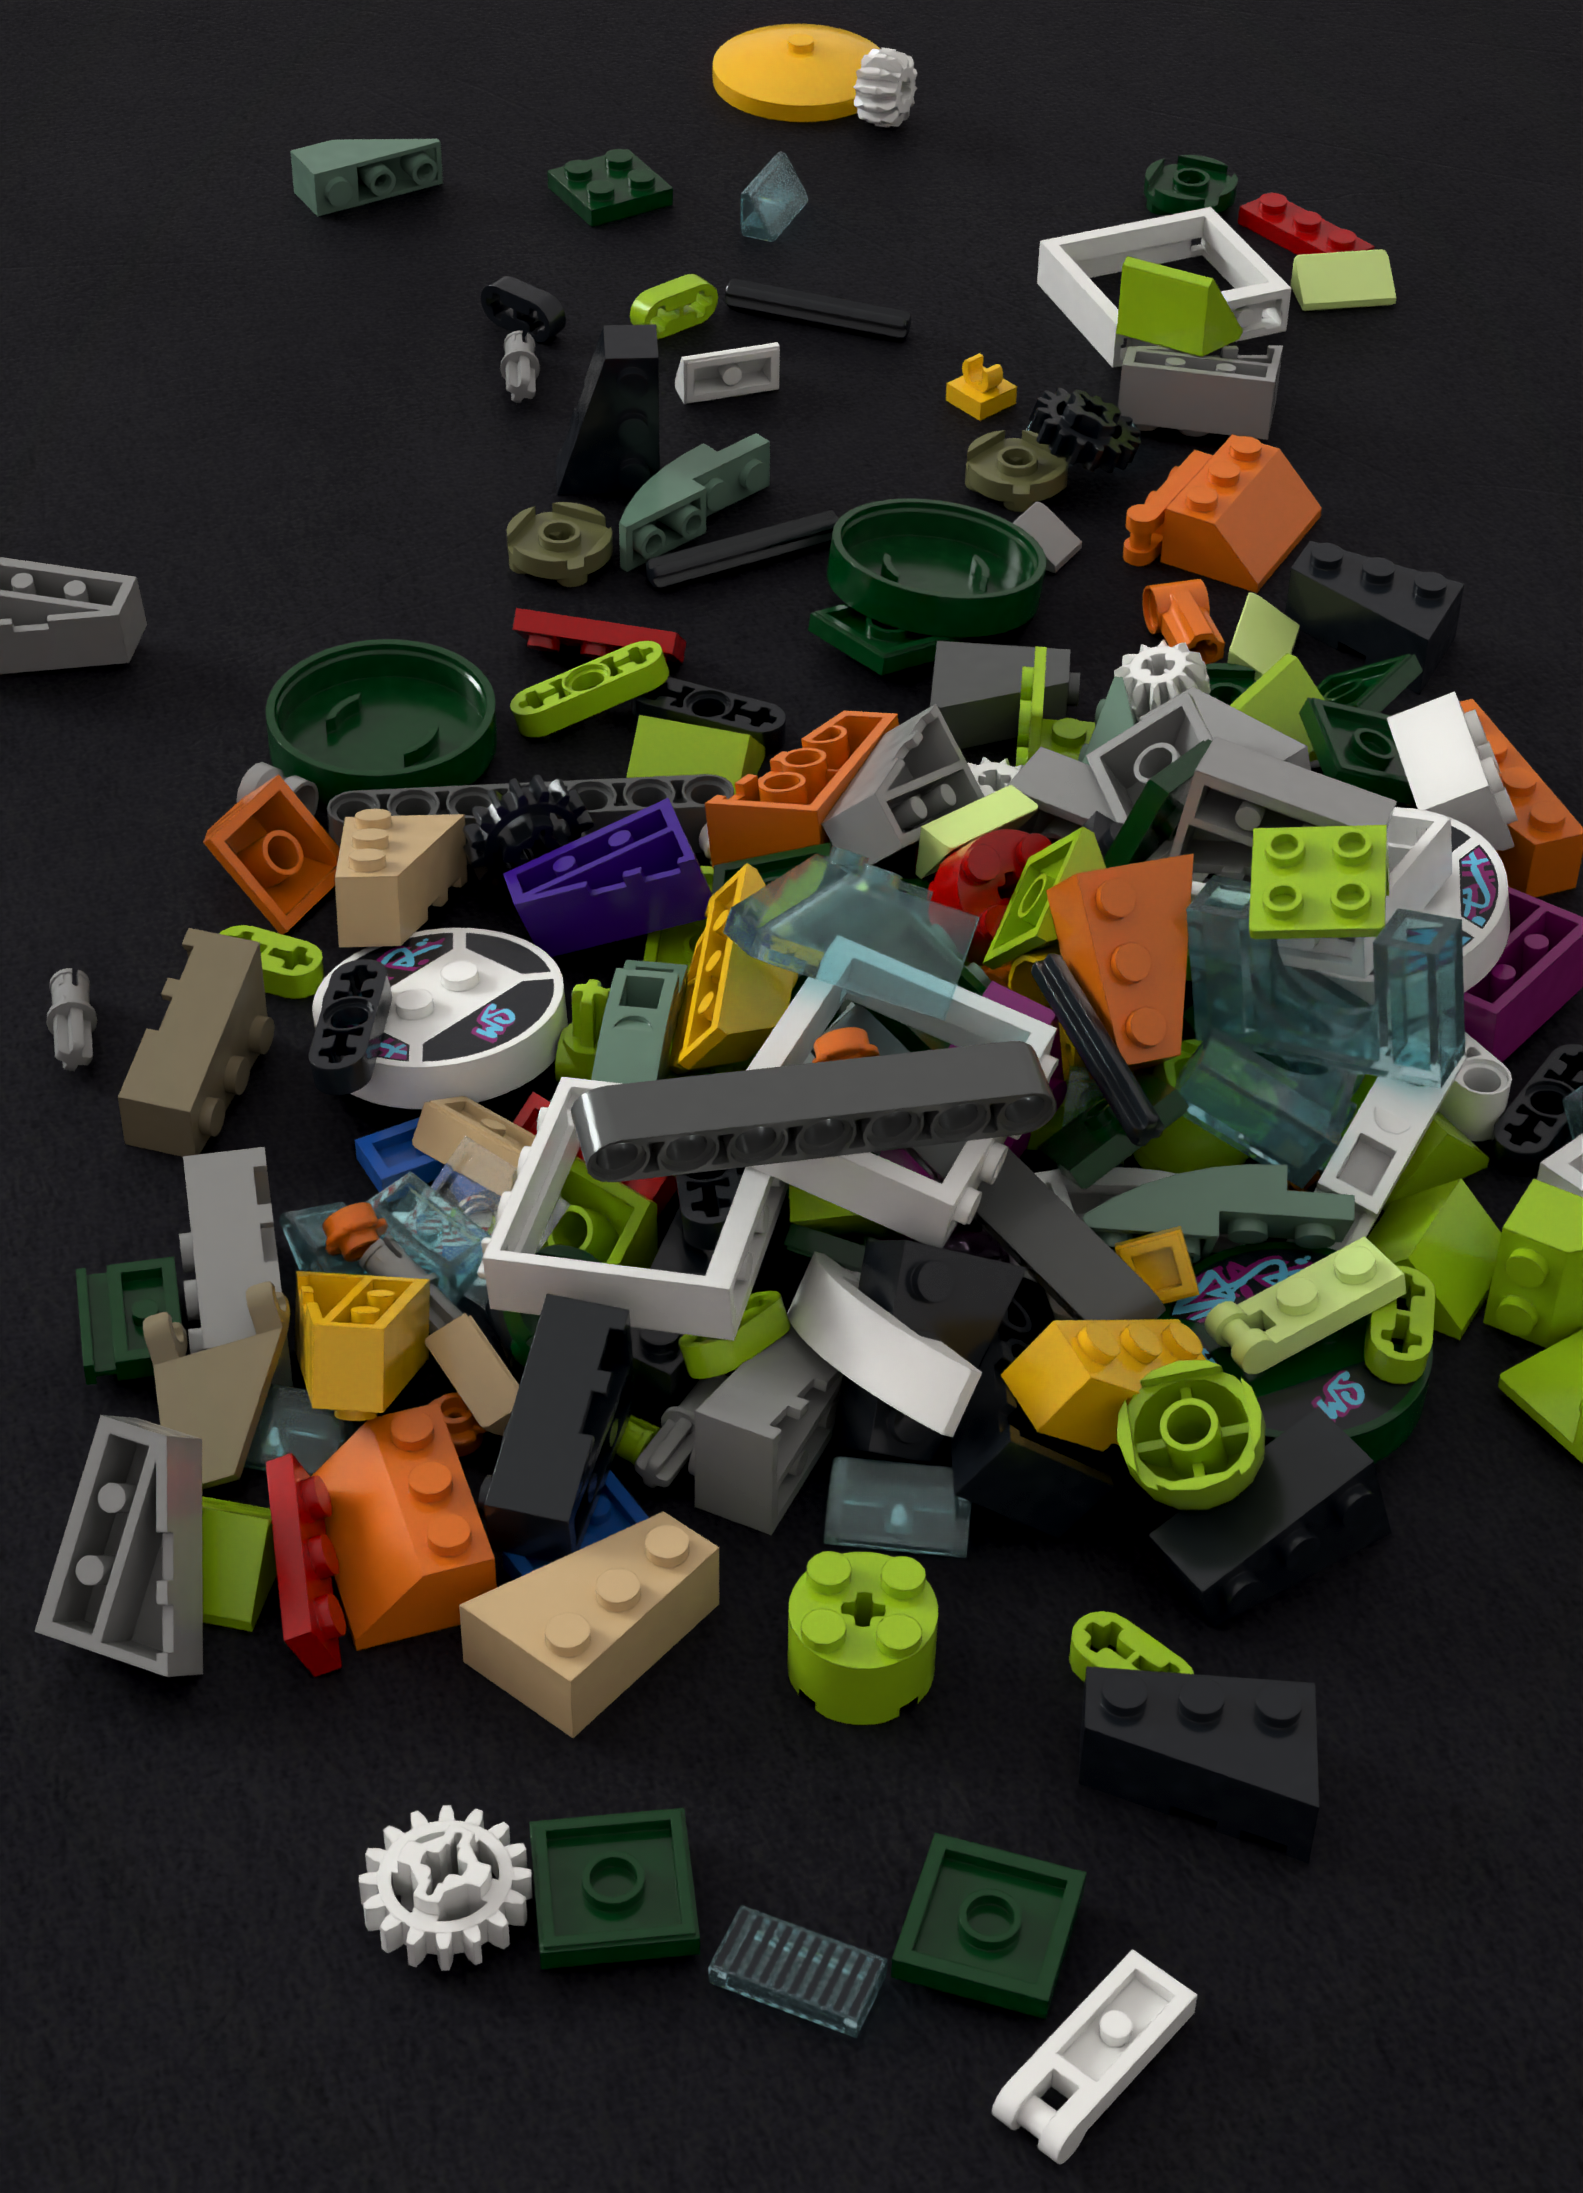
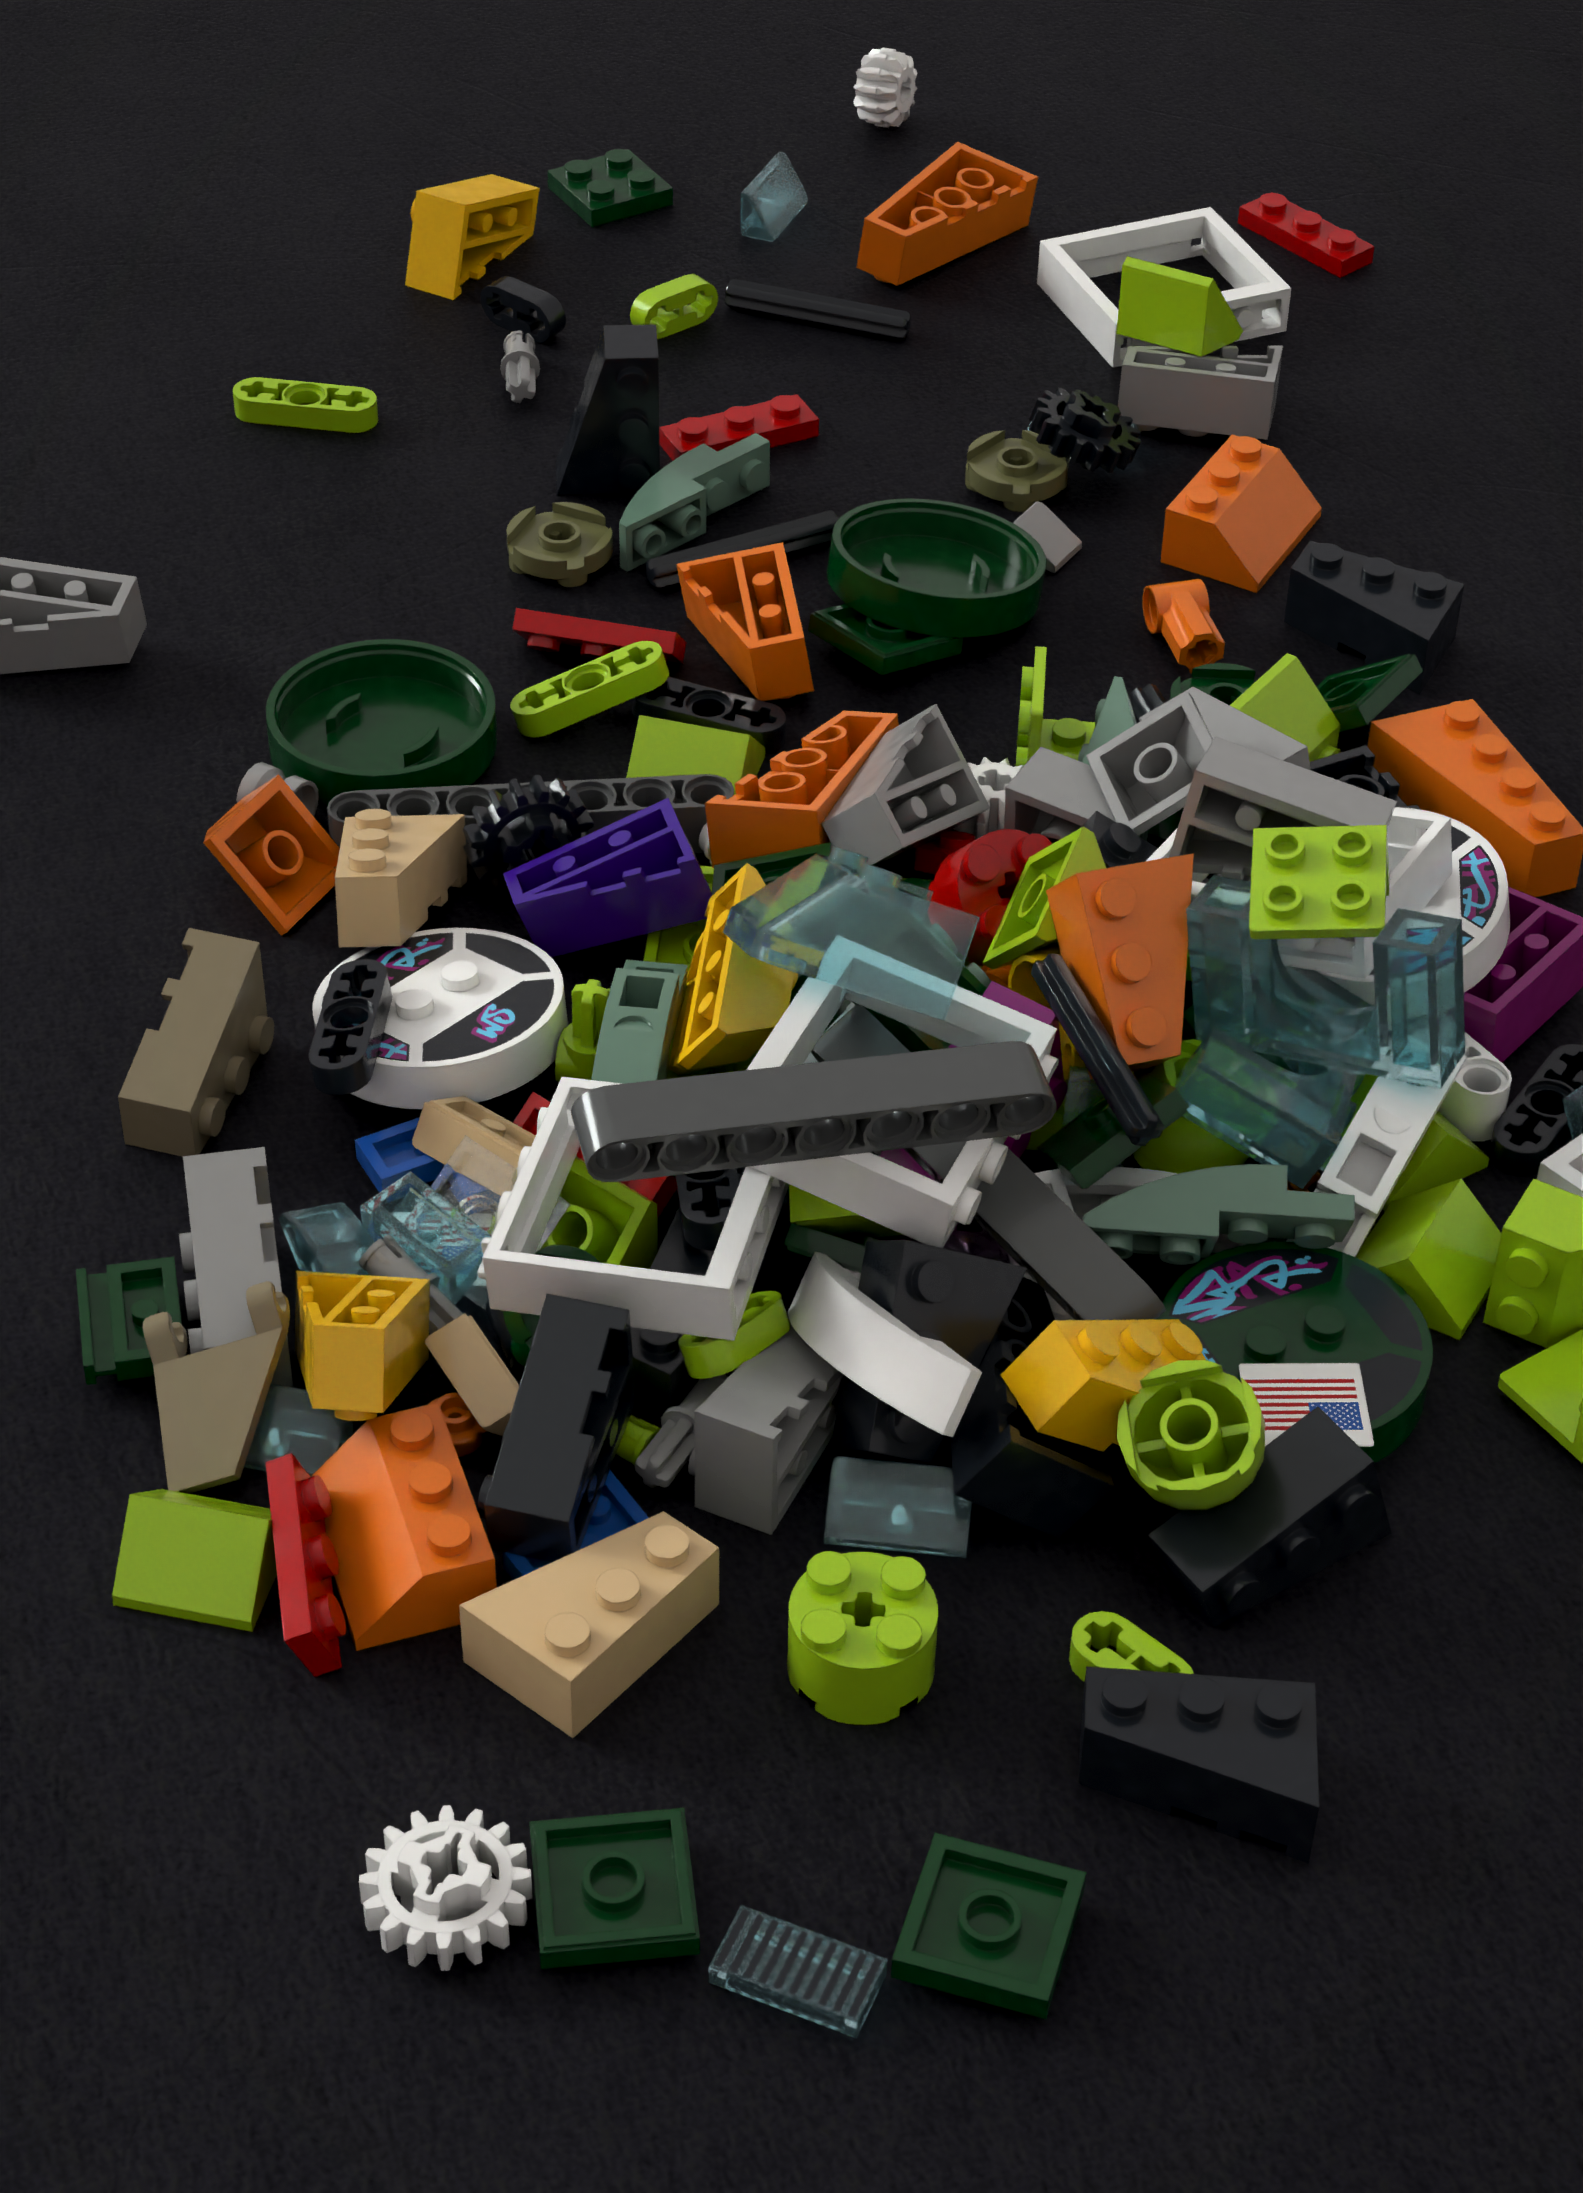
light grey wedge [34,1415,203,1677] -> none
light grey axle [46,968,97,1071] -> none
lime beam [219,925,325,999] -> none
sand green slope [290,139,443,217] -> none
orange plate [322,1202,388,1262] -> none
white slope [675,342,780,404] -> none
yellow dish [713,24,880,122] -> none
orange plate [812,1027,879,1063] -> none
yellowish green slope [915,785,1039,879] -> none
dark grey slope [930,641,1080,749] -> none
yellow tile [946,353,1017,421] -> none
white plate [992,1949,1197,2164] -> none
dark green plate [1103,739,1212,868] -> none
white gear [1114,640,1211,723] -> none
yellow tile [1115,1226,1199,1304] -> none
orange plate [1123,450,1213,566] -> none
dark green plate [1144,155,1238,215] -> none
yellowish green plate [1204,1236,1407,1374] -> none
yellowish green slope [1227,592,1300,680] -> none
yellowish green slope [1291,249,1396,311] -> none
dark green plate [1299,698,1416,806] -> none
lime beam [1364,1266,1436,1384] -> none
white slope [1387,691,1518,851] -> none
none -> lime beam [233,377,378,433]
none -> yellow wedge [405,174,540,300]
none -> red plate [659,394,819,461]
none -> orange wedge [676,542,814,701]
none -> orange wedge [856,141,1038,286]
none -> sticker [1239,1363,1374,1447]

